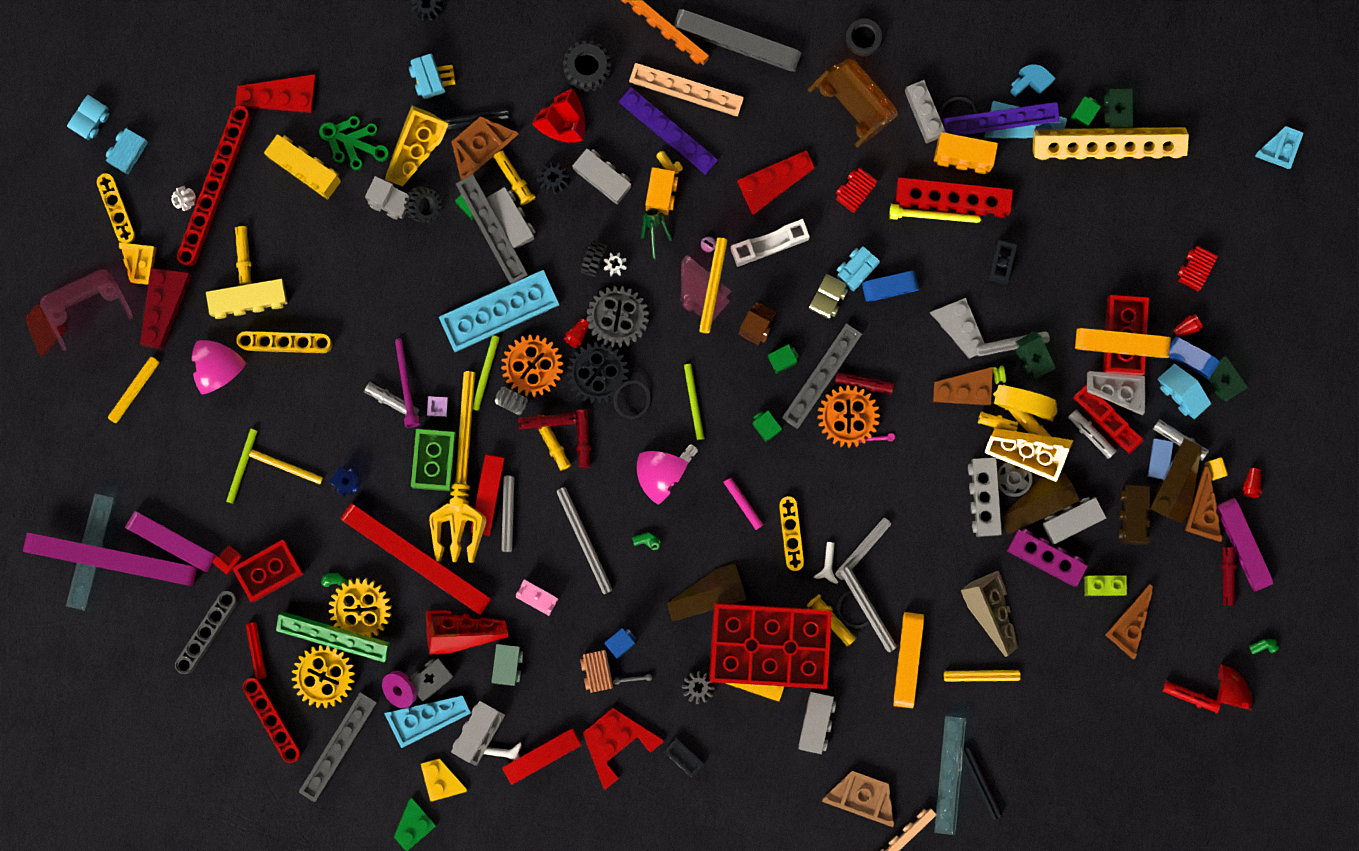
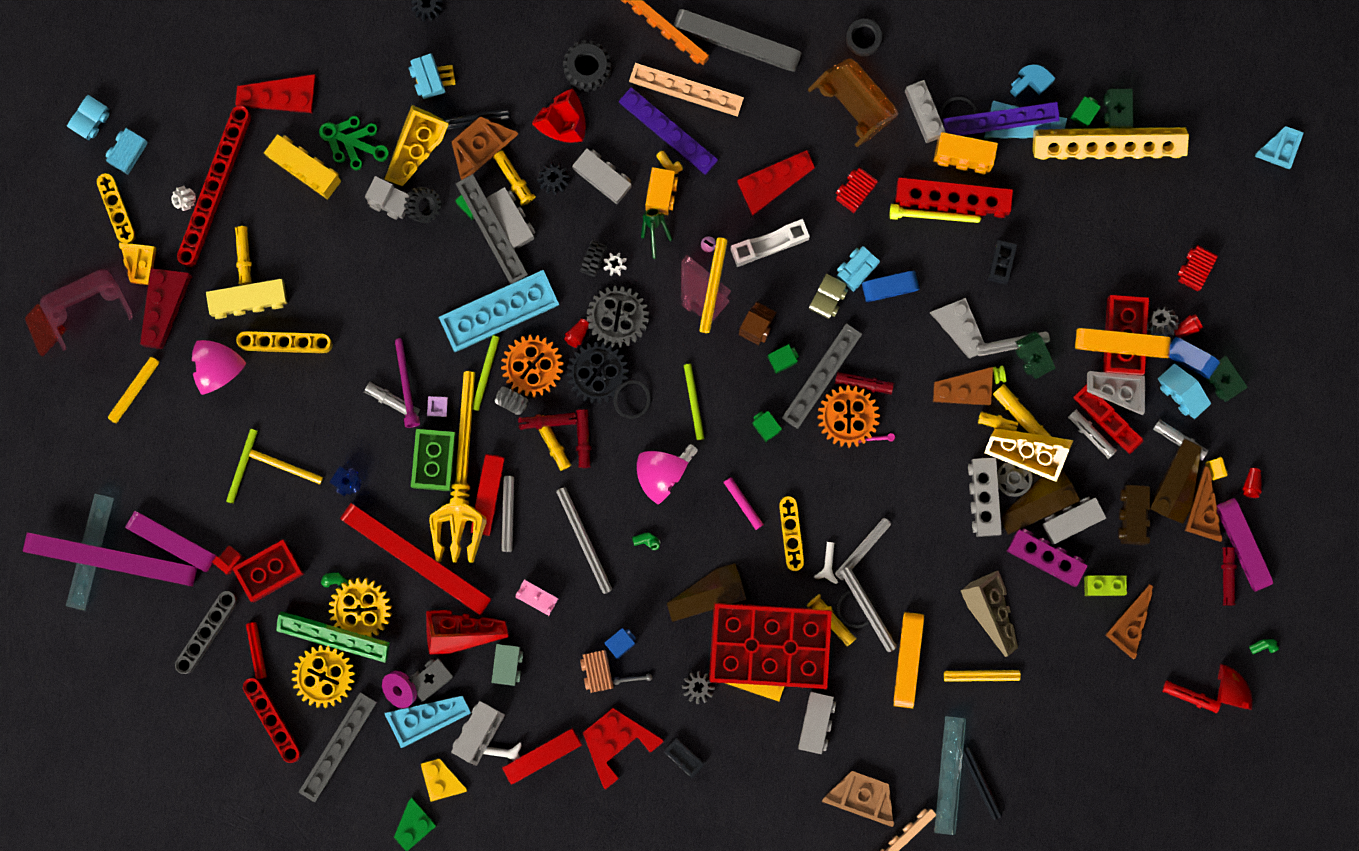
yellow arch [994,385,1057,422] -> none
medium blue tile [1148,439,1173,479] -> none
none -> dark grey gear [1147,307,1179,337]

